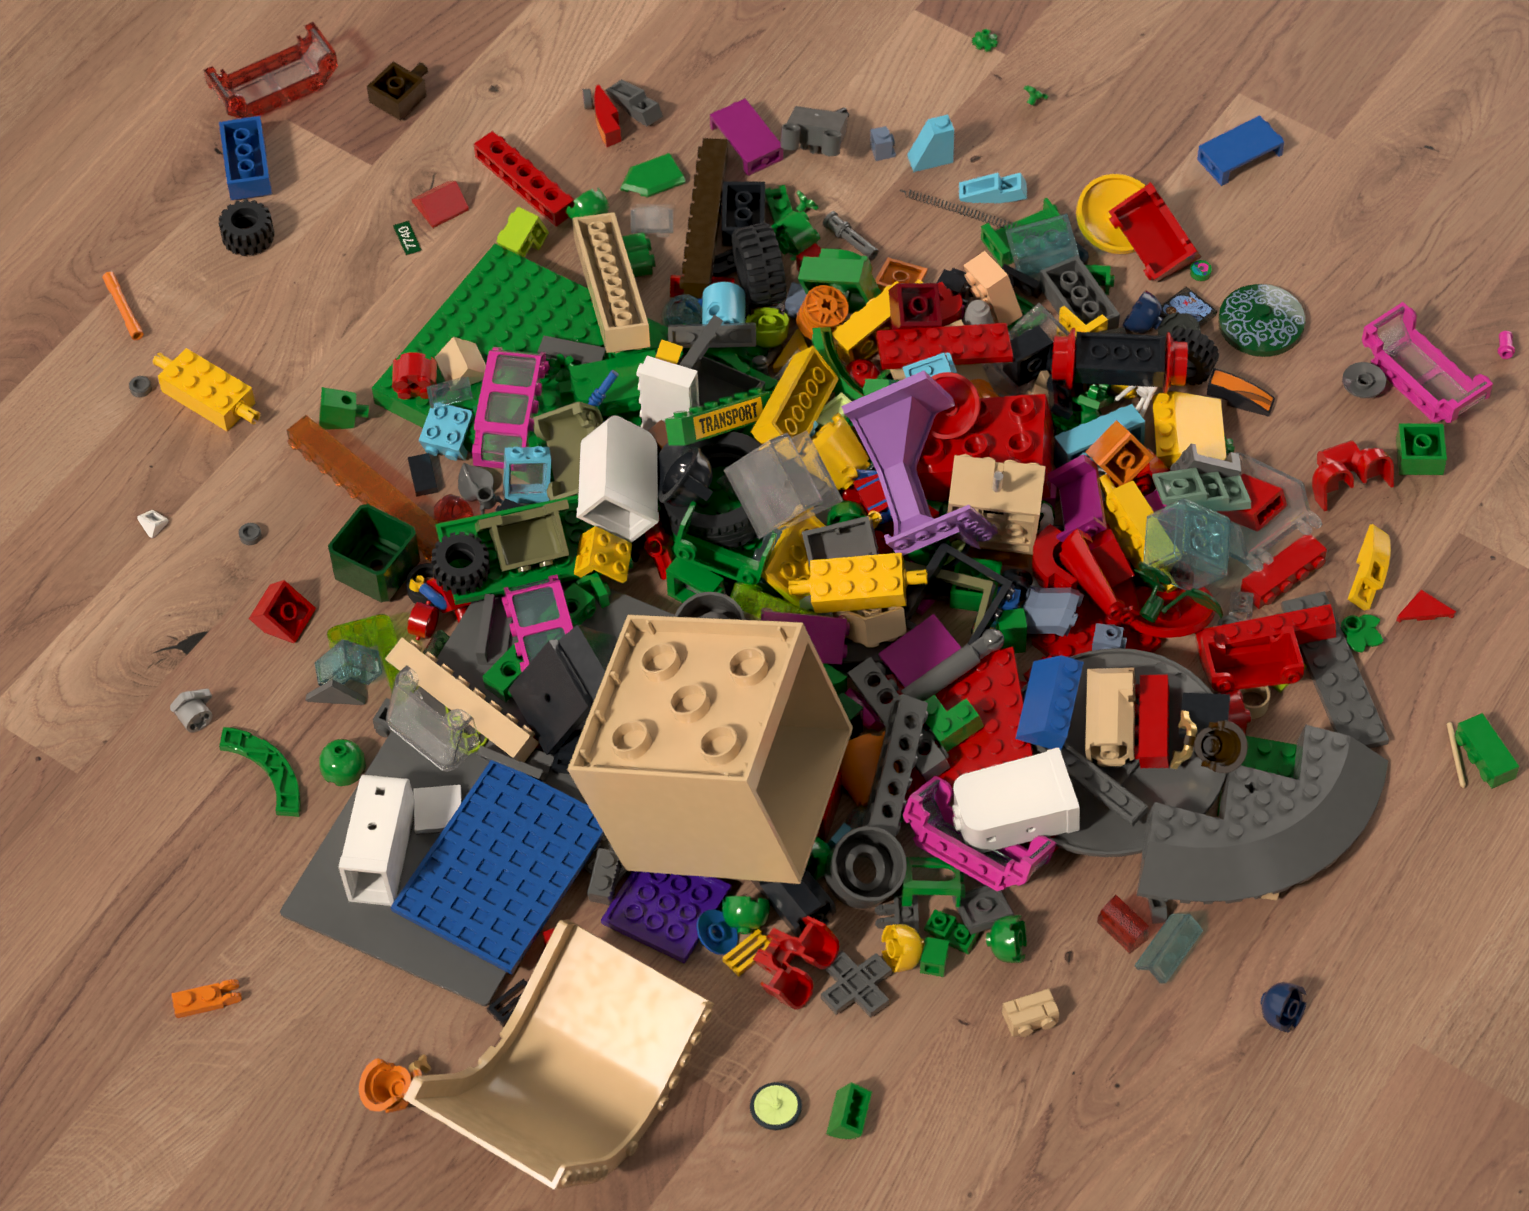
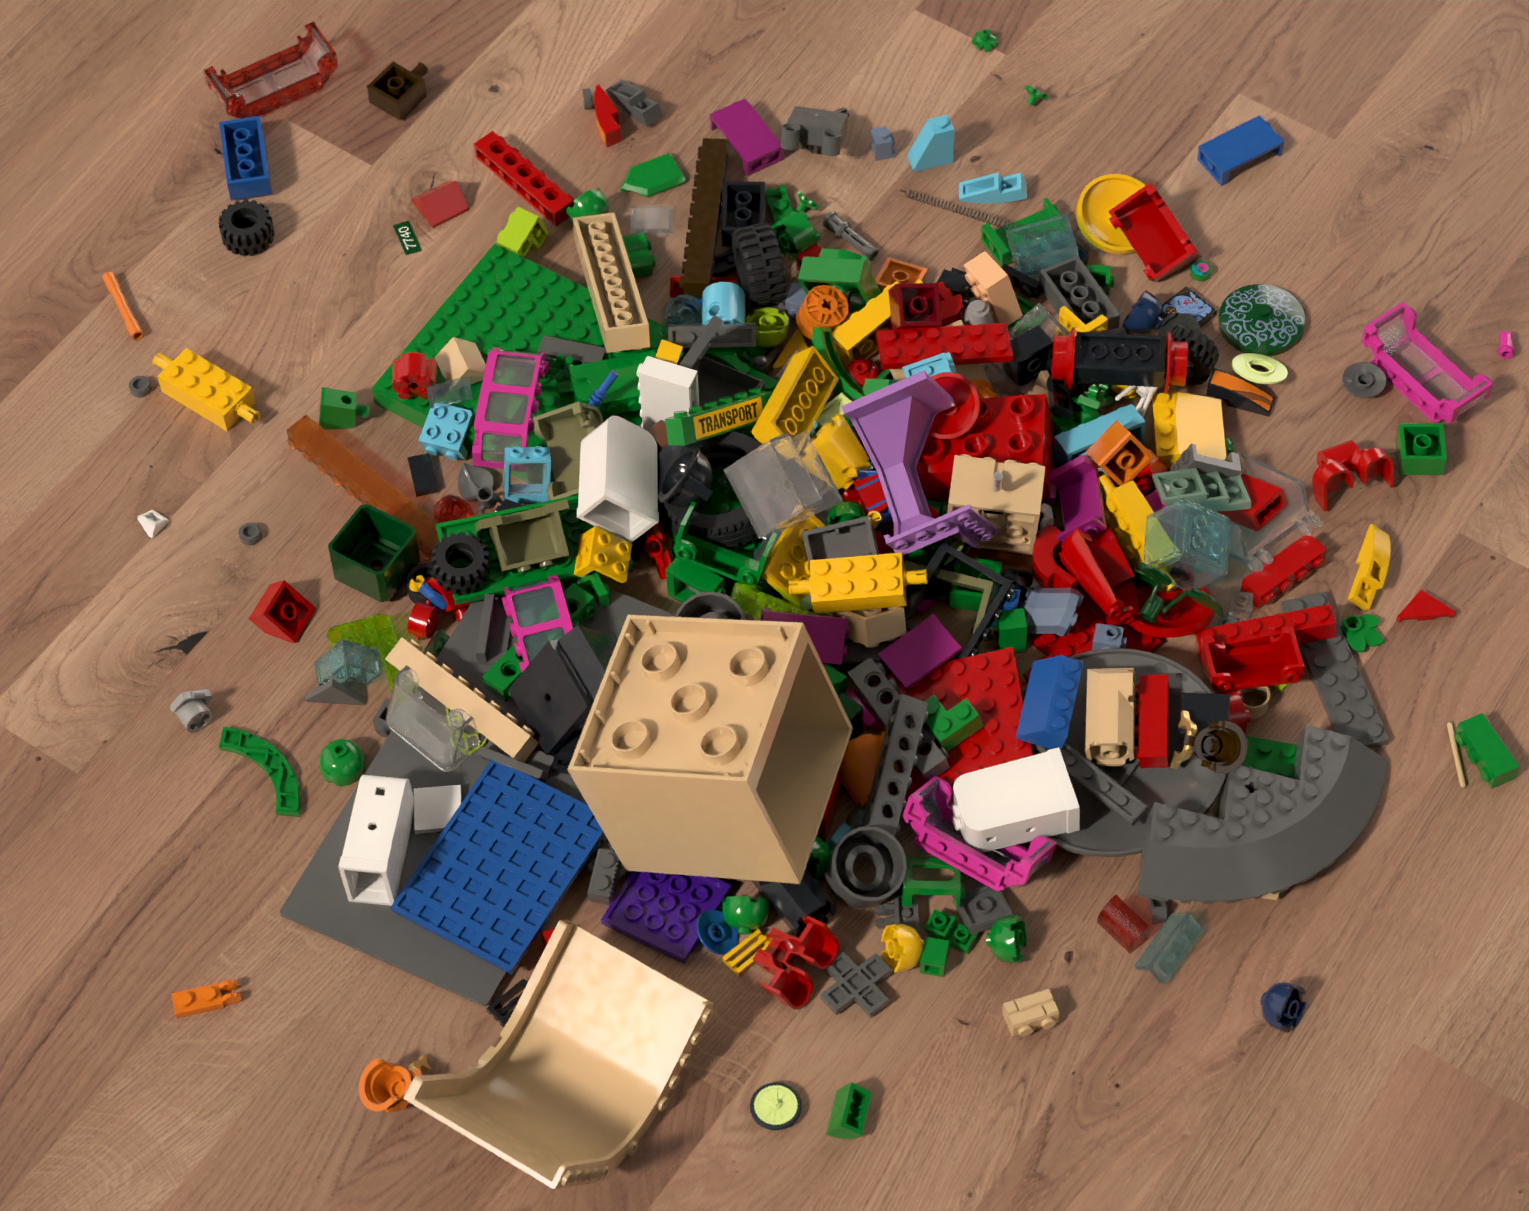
dark grey piece [901,628,1004,701] -> none
none -> yellowish green piece [1232,353,1288,384]

